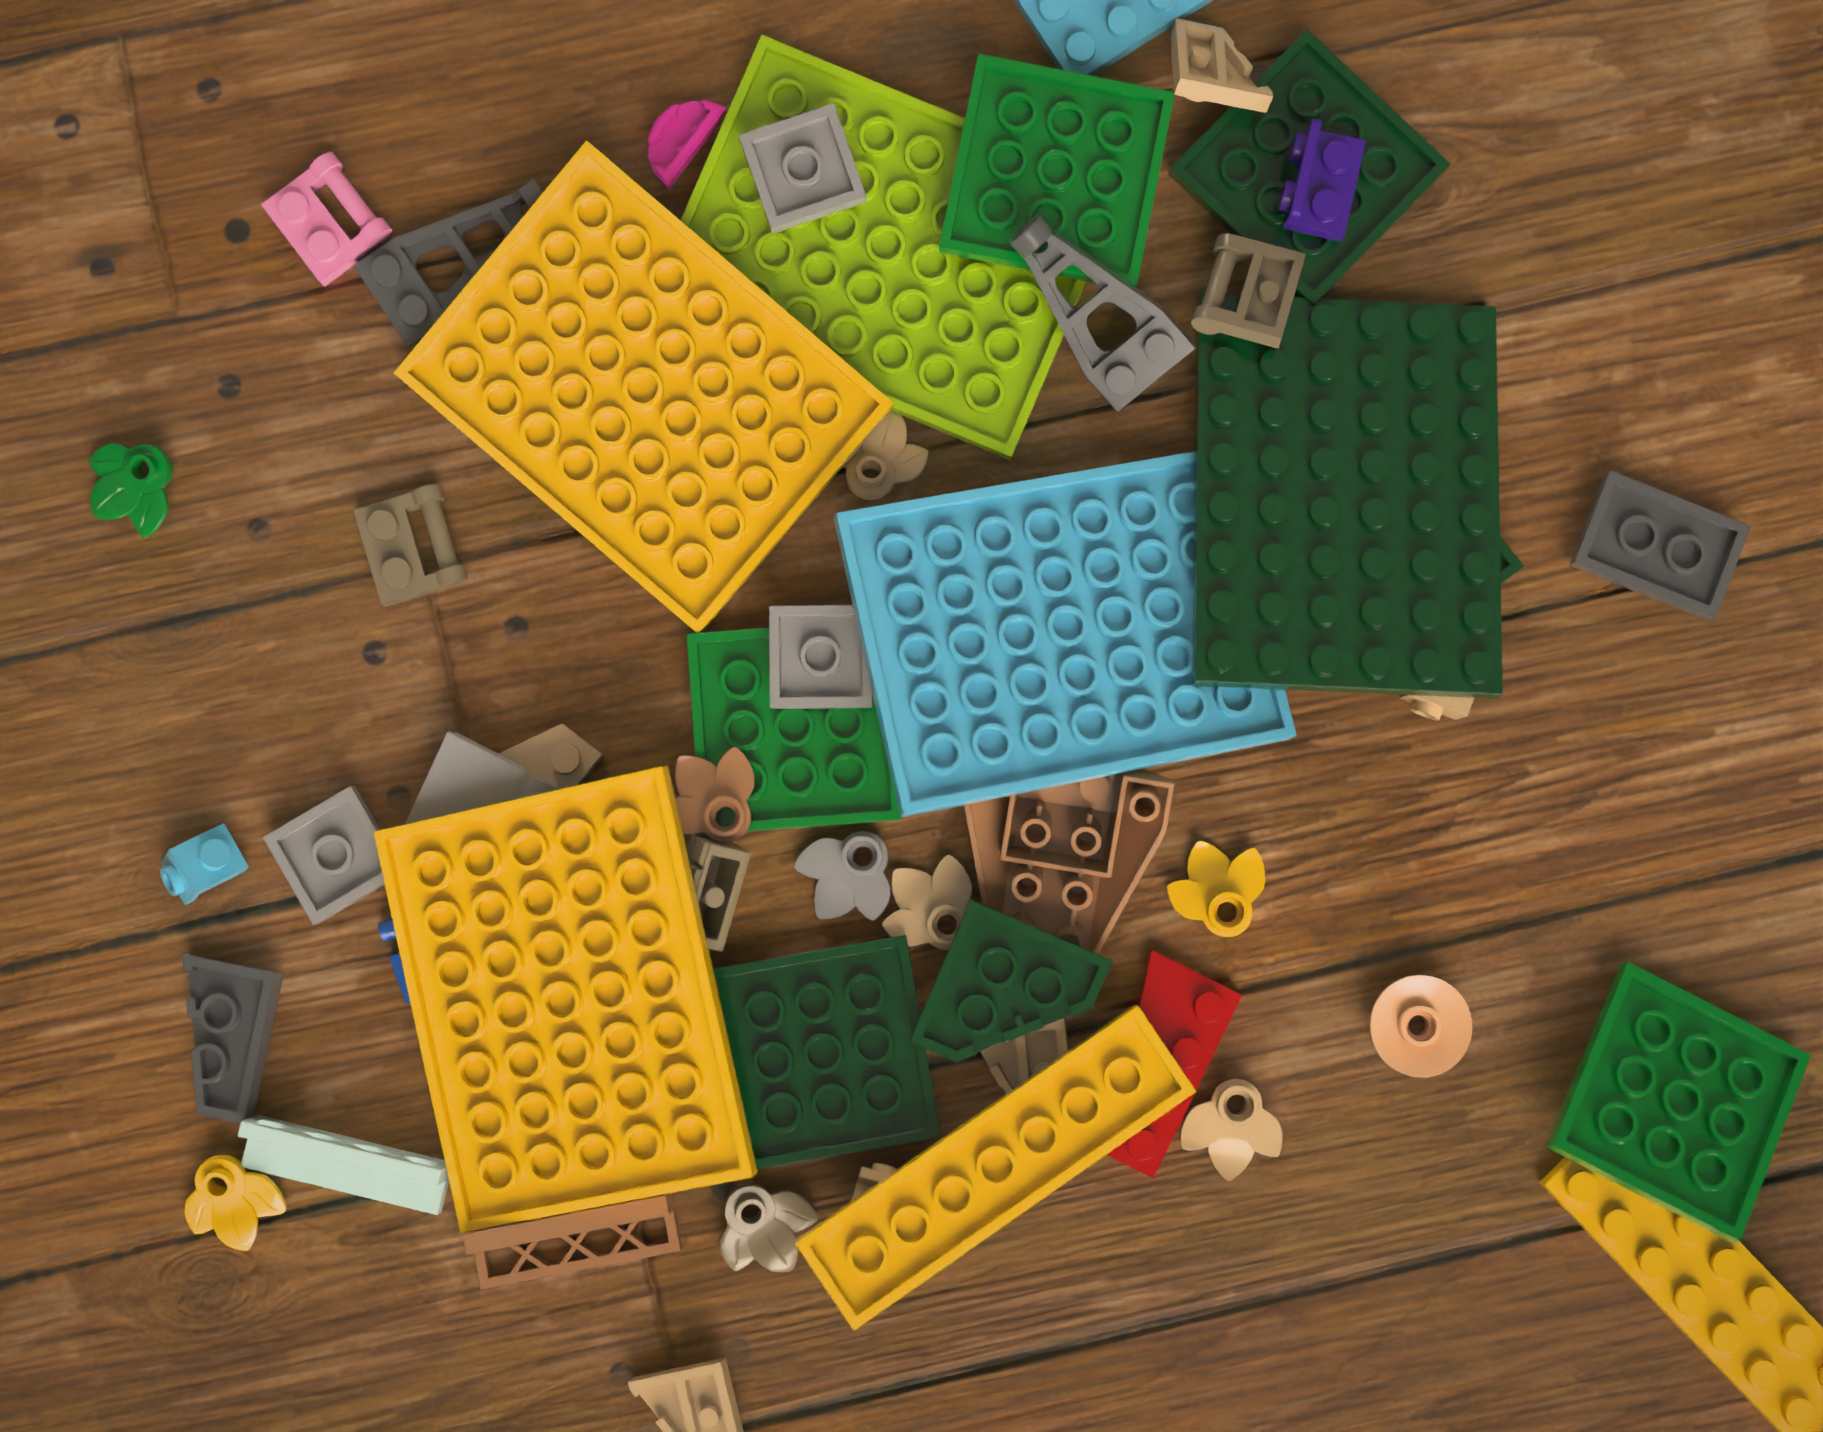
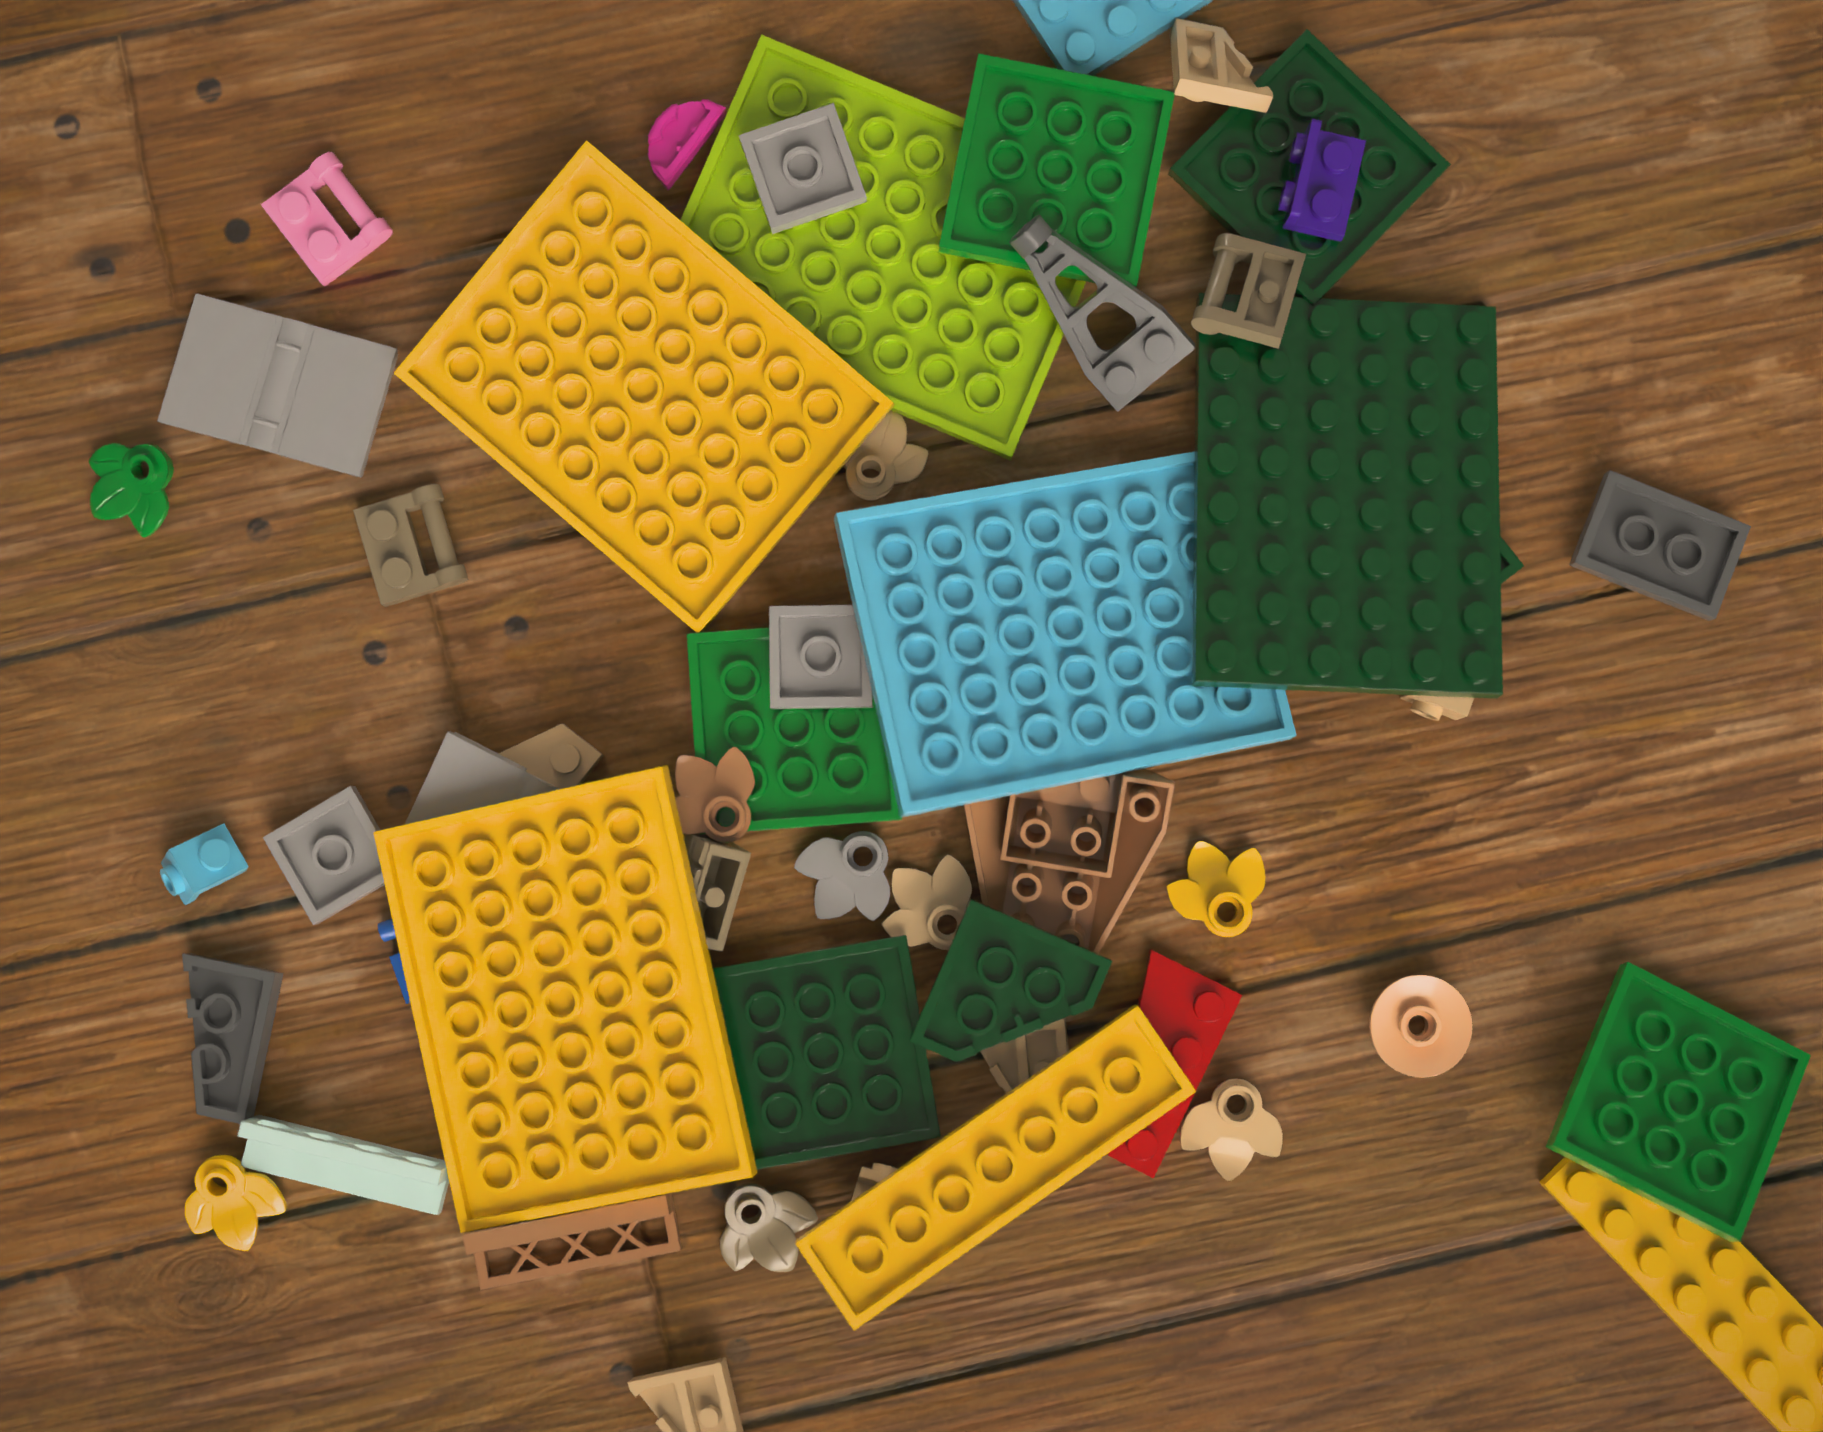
dark grey plate [354,179,543,350] -> none
none -> light grey piece [157,293,398,478]

